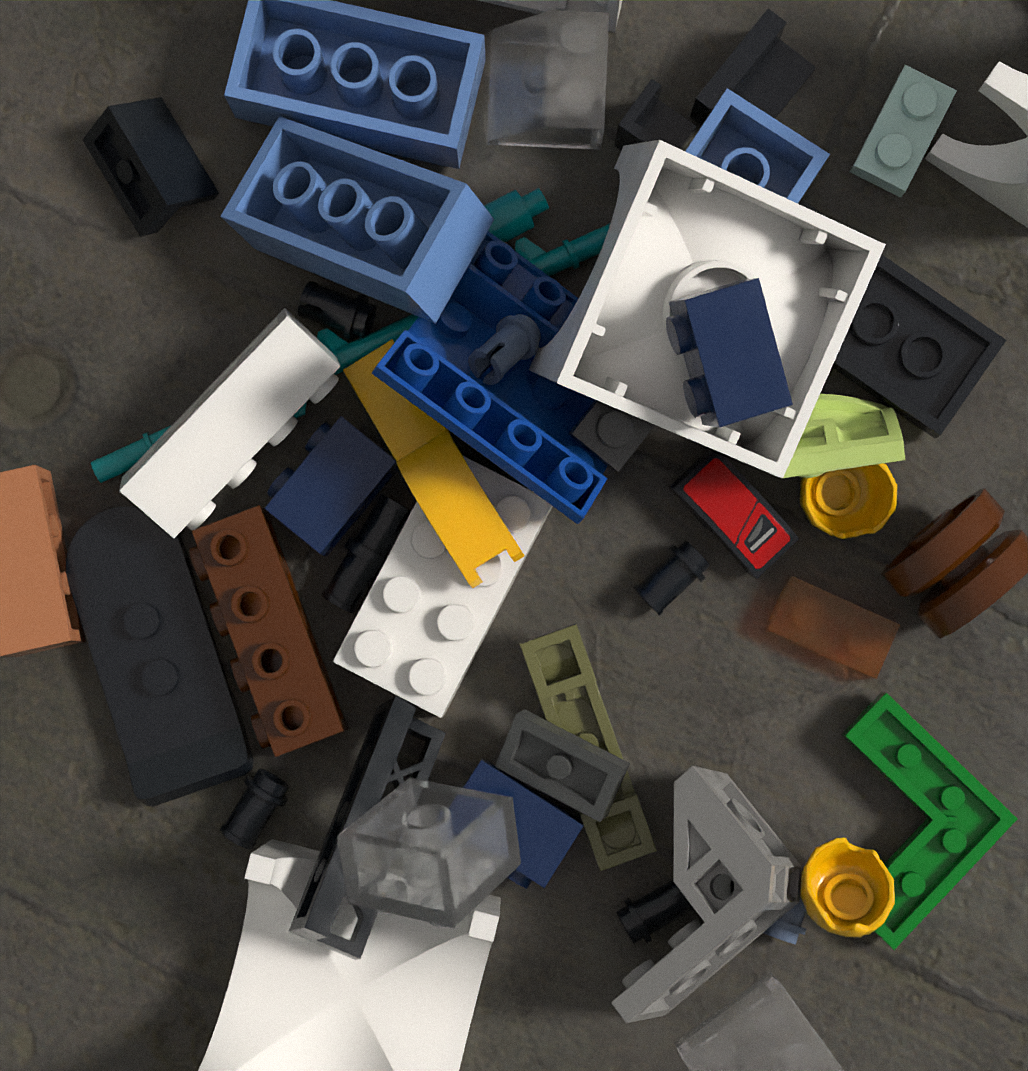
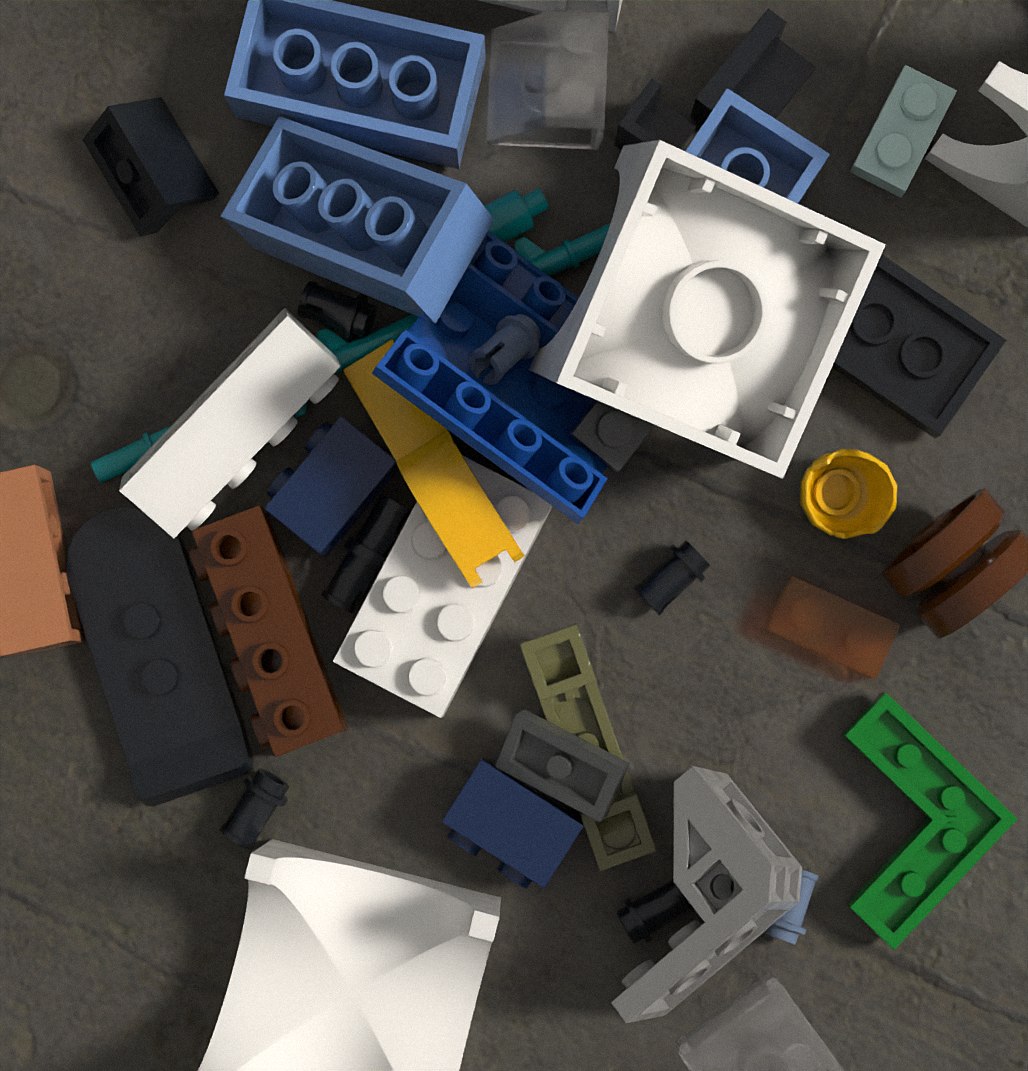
black fence [288,696,446,960] -> none
clear brick [337,778,521,928] -> none
dark blue brick [666,278,793,428] -> none
slope [669,448,799,579] -> none
yellowish green plate [783,394,905,478] -> none
yellow hair [800,837,895,938] -> none

